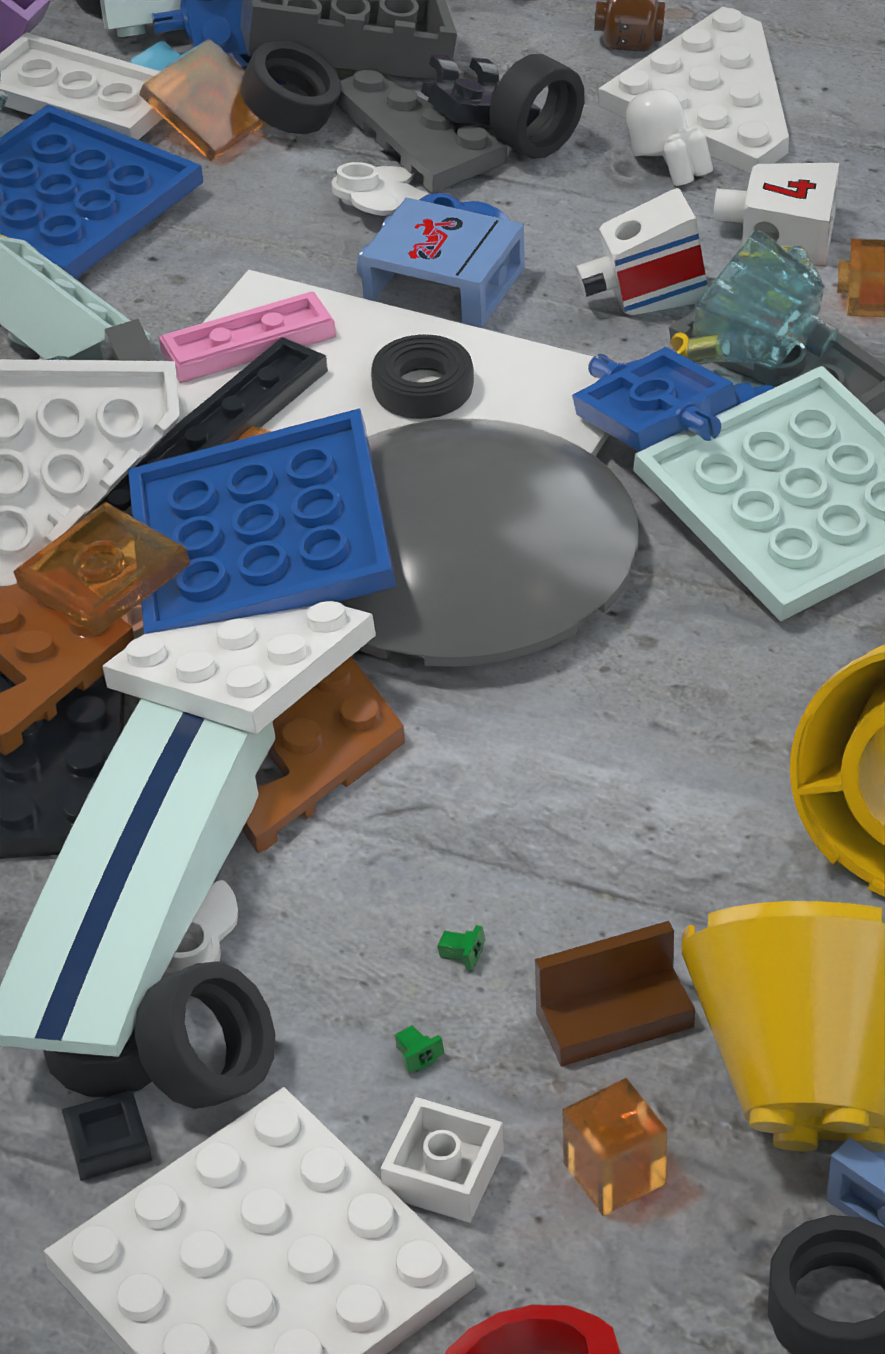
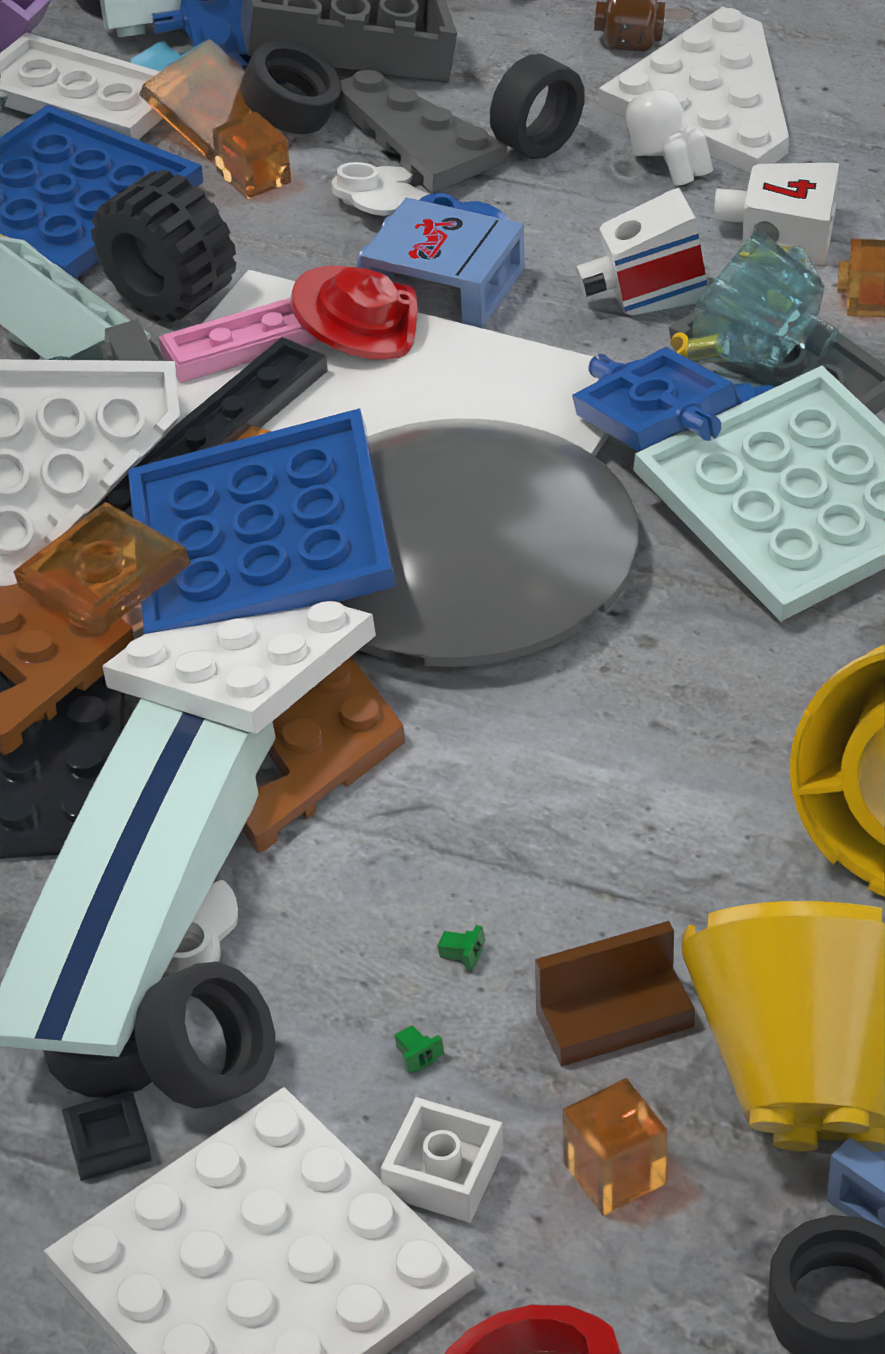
black tyre [371,334,474,419] -> none
black plate [421,54,541,127] -> none
none -> black tyre [91,170,237,323]
none -> clear orange brick [212,112,291,200]
none -> red hat [290,265,417,359]

